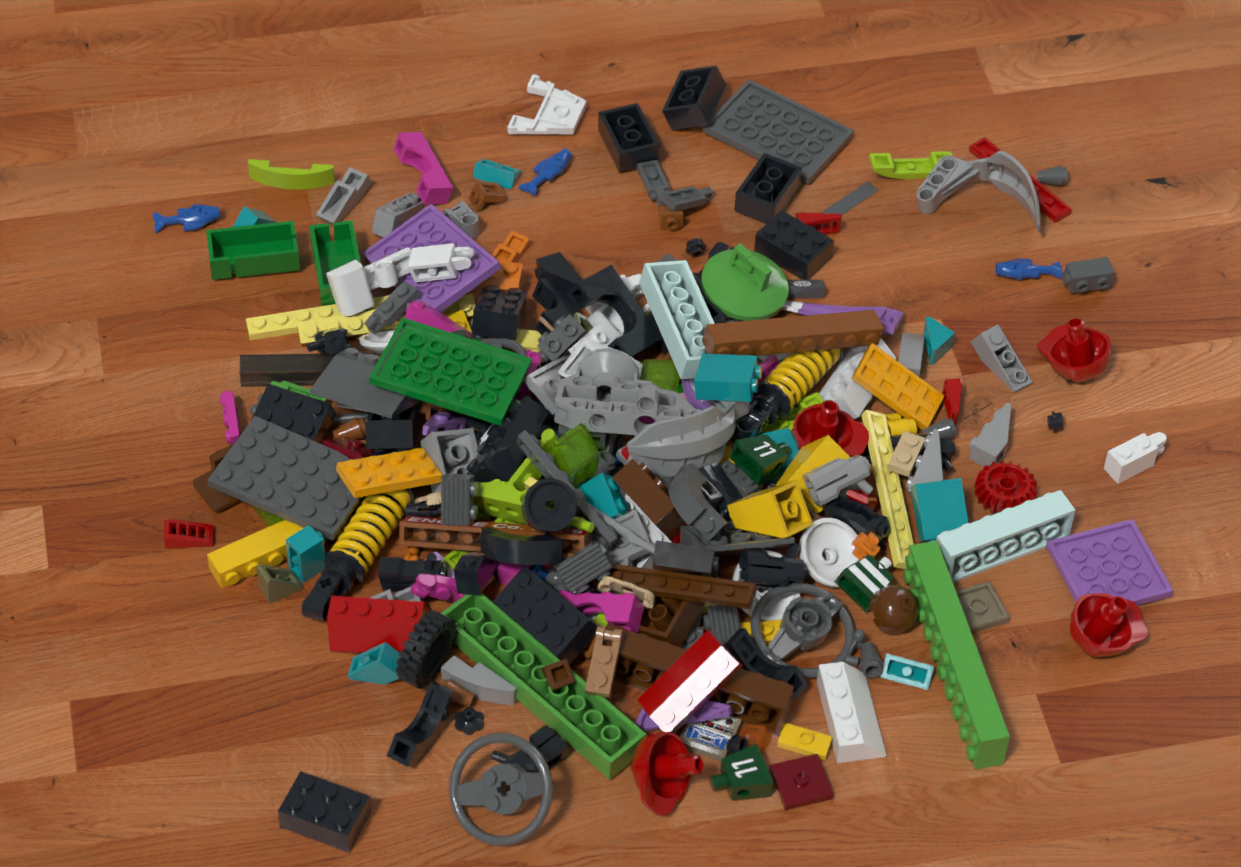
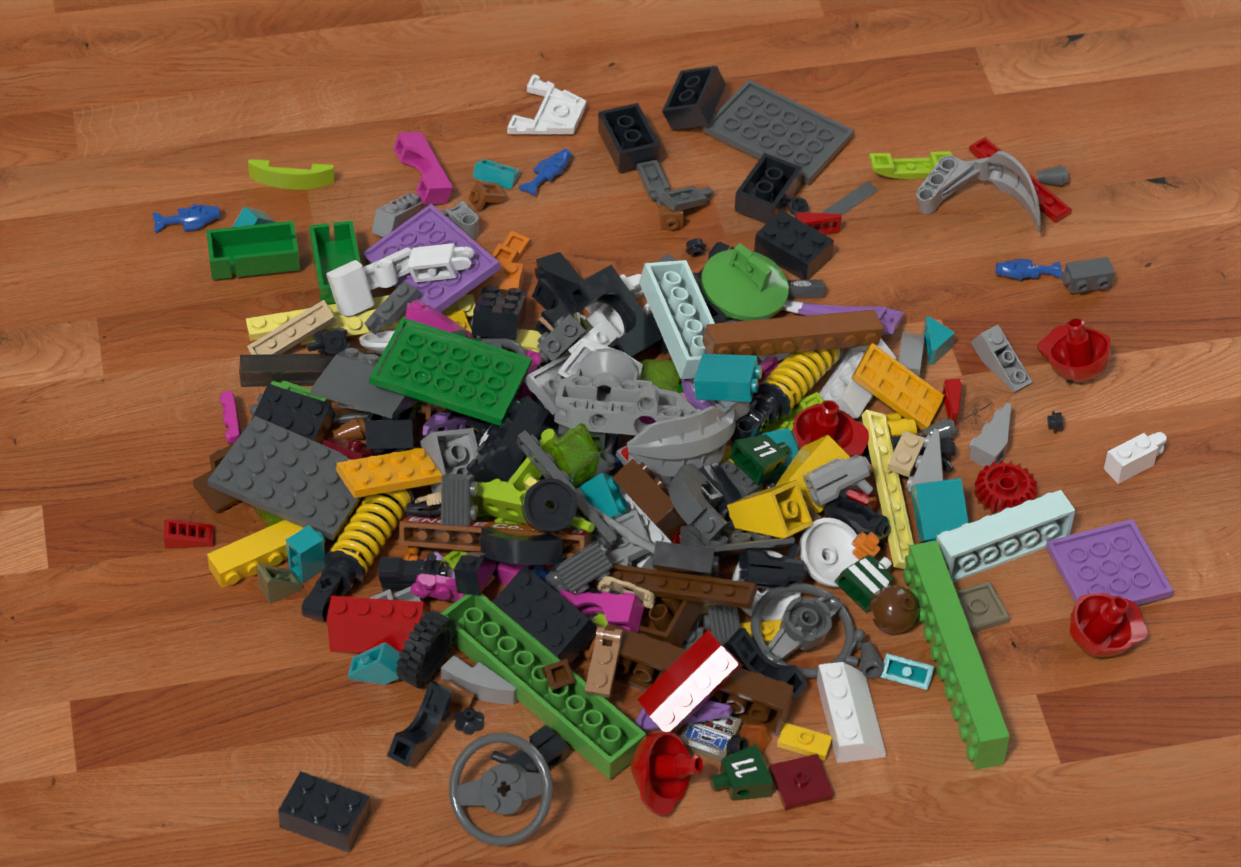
light grey slope [316,167,371,224] -> none
none -> tan plate [247,300,336,367]
none -> black plate [788,197,809,216]

